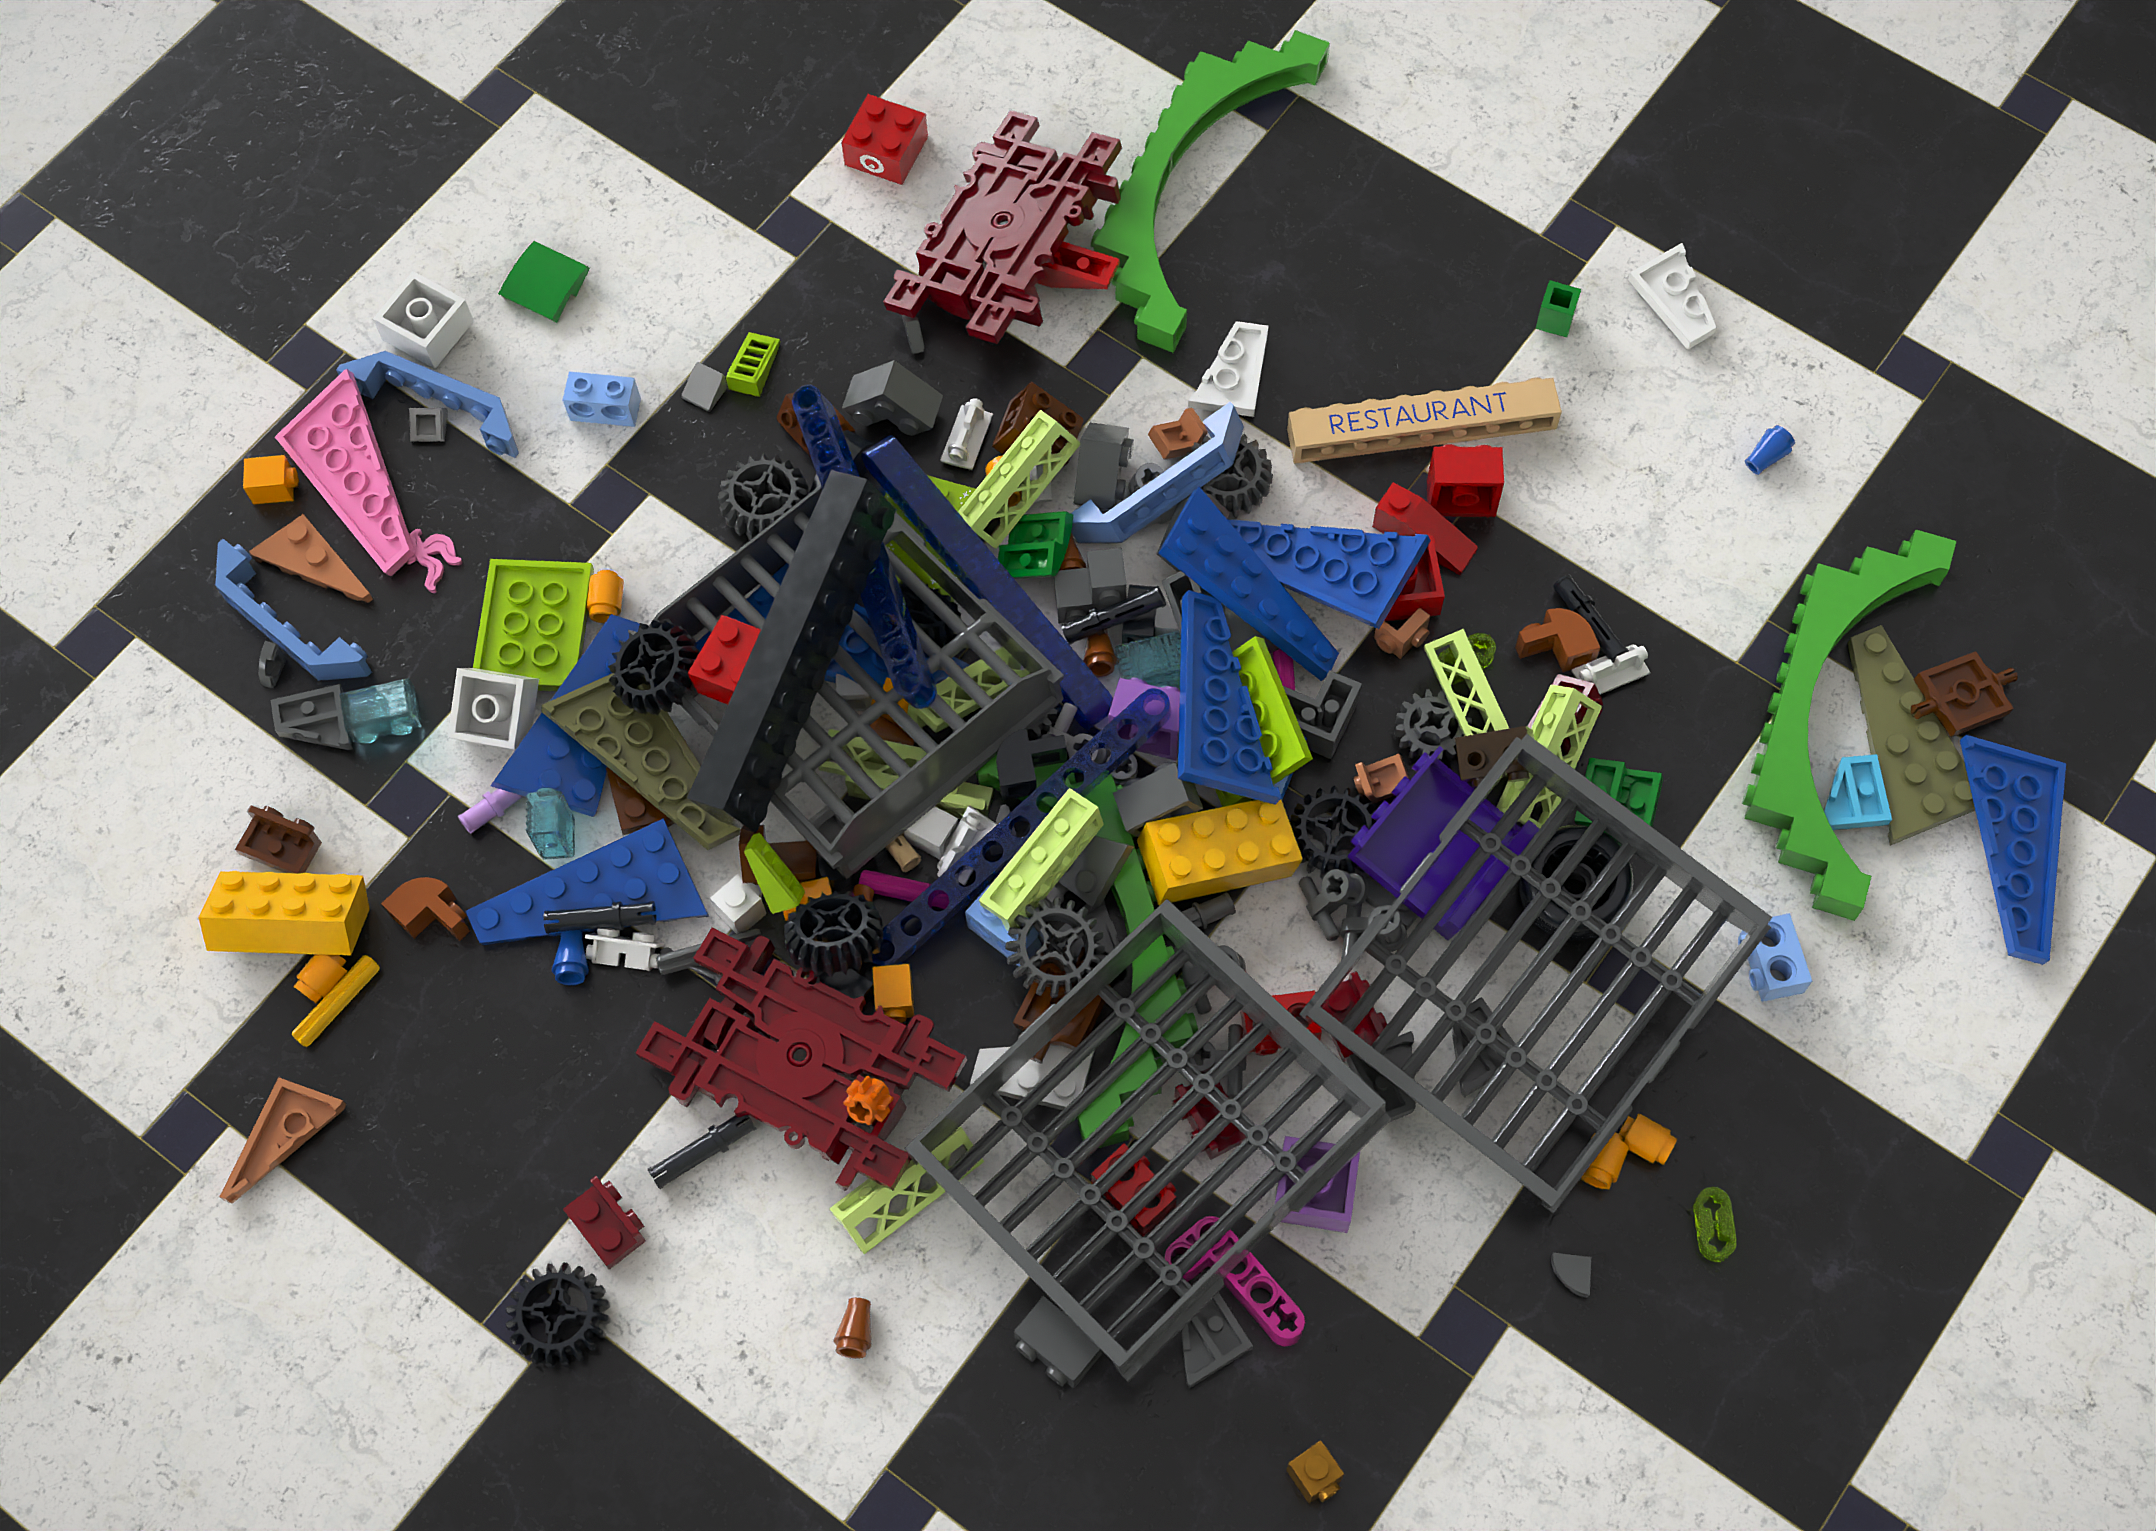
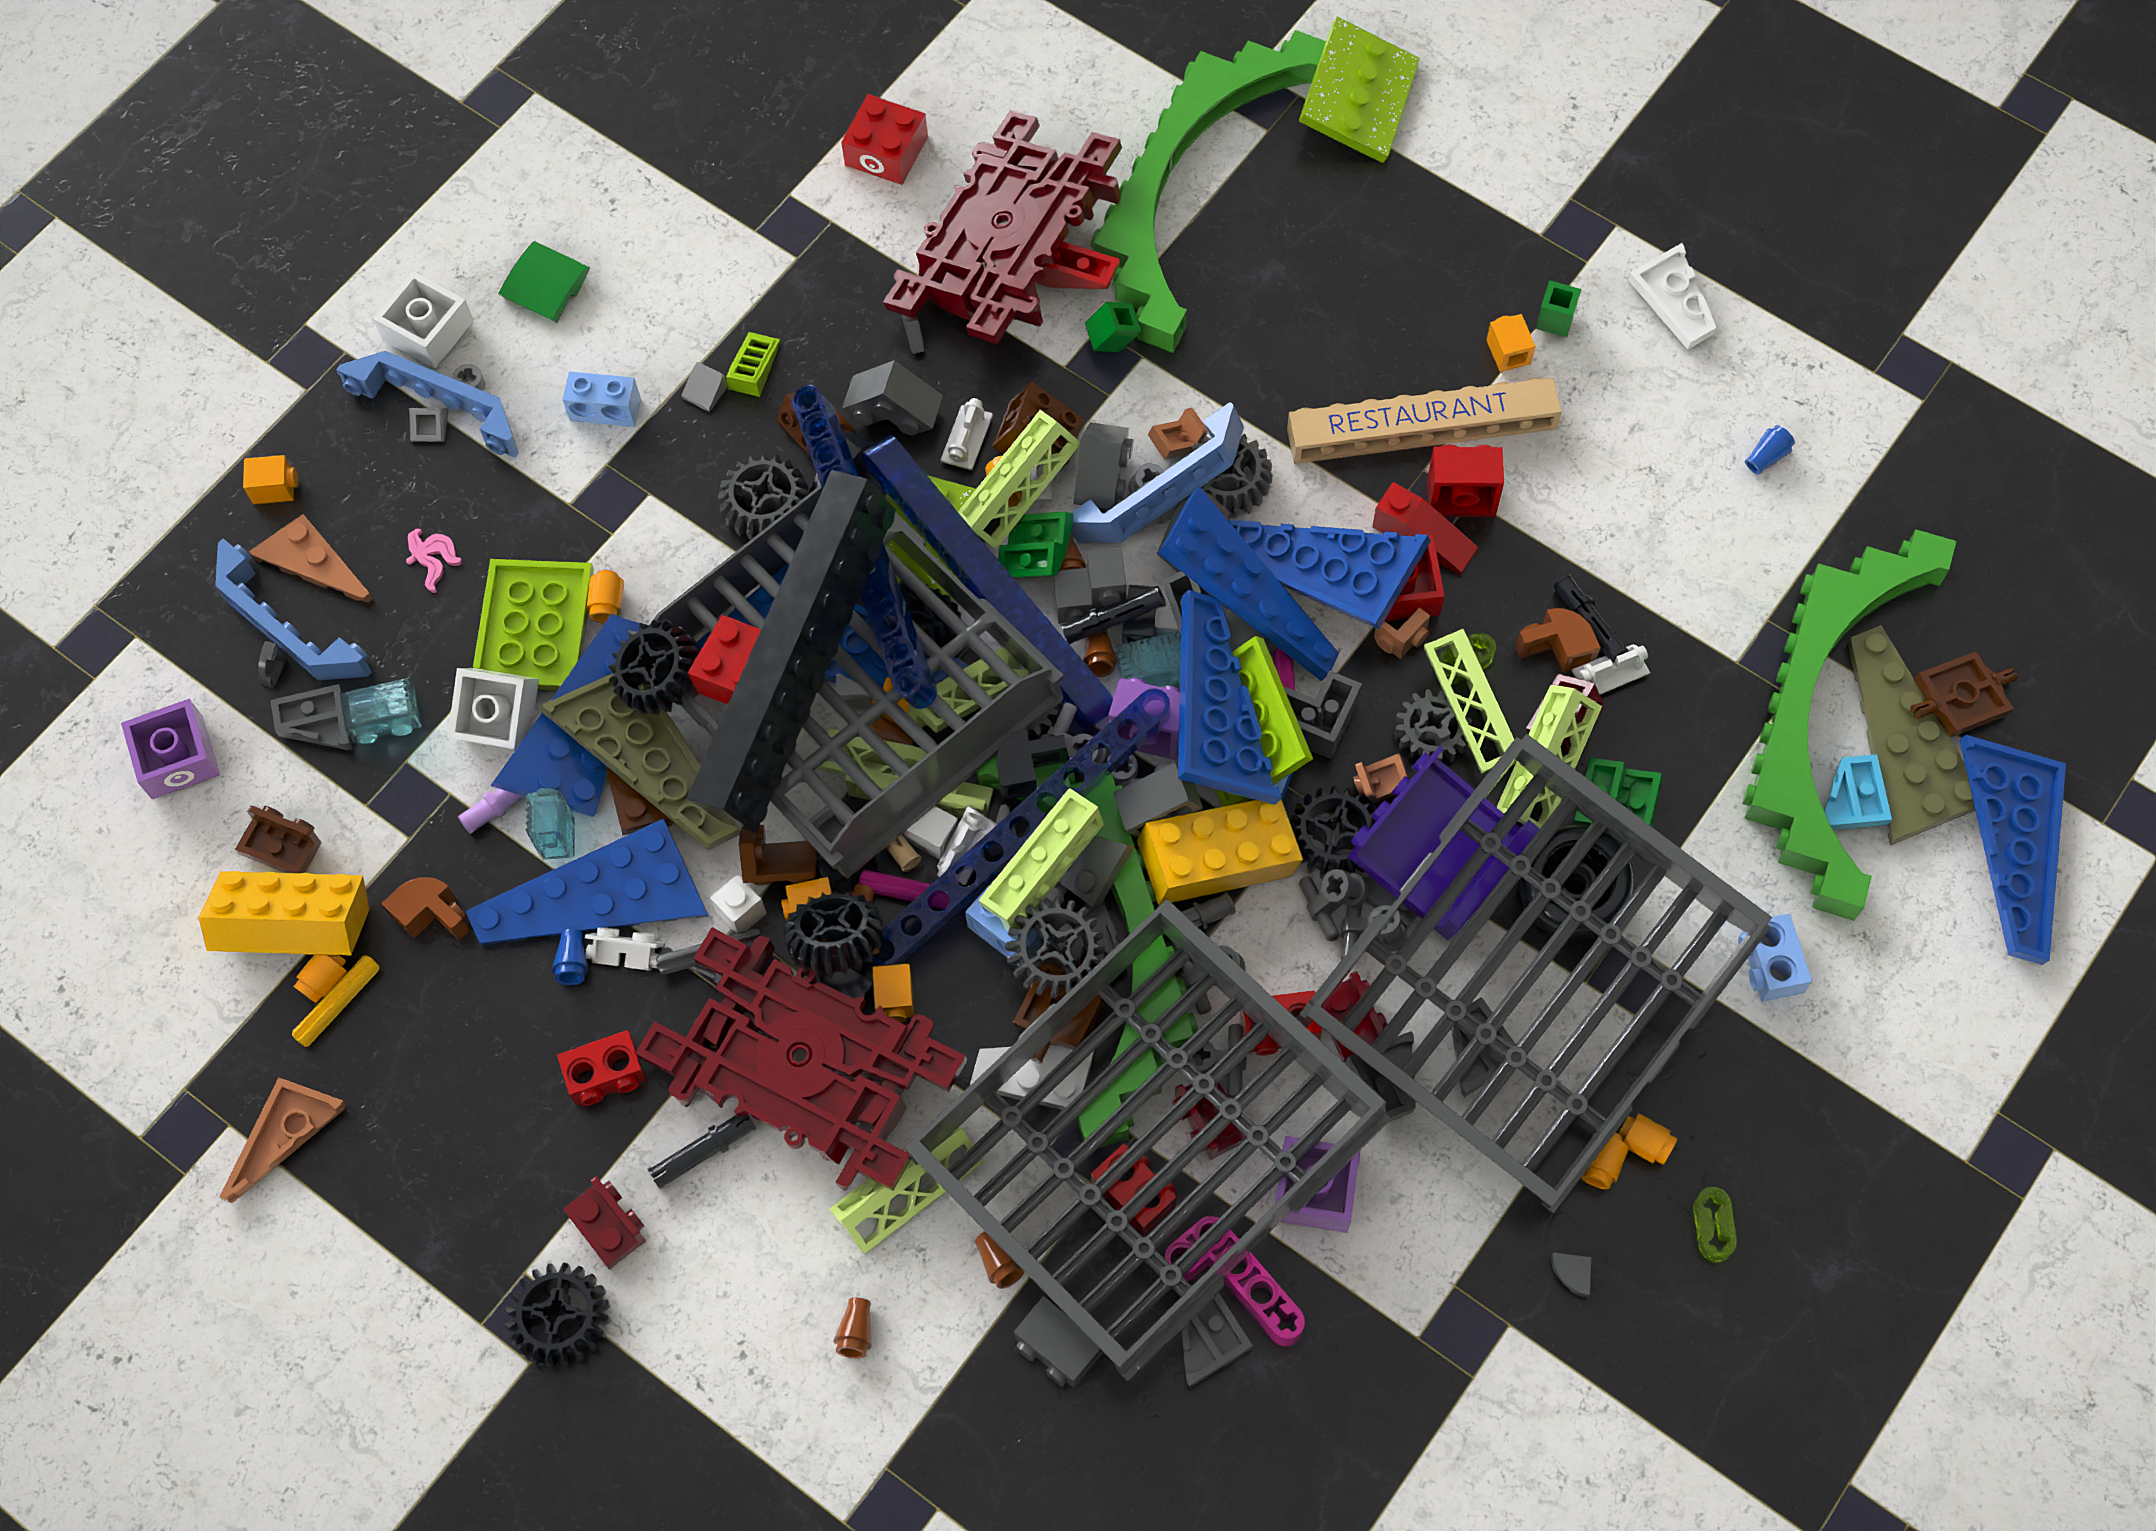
bright pink wing [275,368,416,576] -> none
black pin [543,901,657,934] -> none
lime slope [744,833,805,914] -> none
orange gear [843,1076,893,1126] -> none
white wing [1188,321,1269,417] -> none
pearl gold brick [1286,1441,1344,1504] -> none
dark brown brick [1455,726,1534,788] -> none
none -> medium lavender brick [121,699,220,799]
none -> light grey bush [452,364,485,391]
none -> red brick [557,1030,647,1106]
none -> dark orange cone [975,1232,1024,1289]
none -> green brick [1084,302,1142,352]
none -> lime plate [1299,16,1420,163]
none -> light orange brick [1486,314,1536,372]

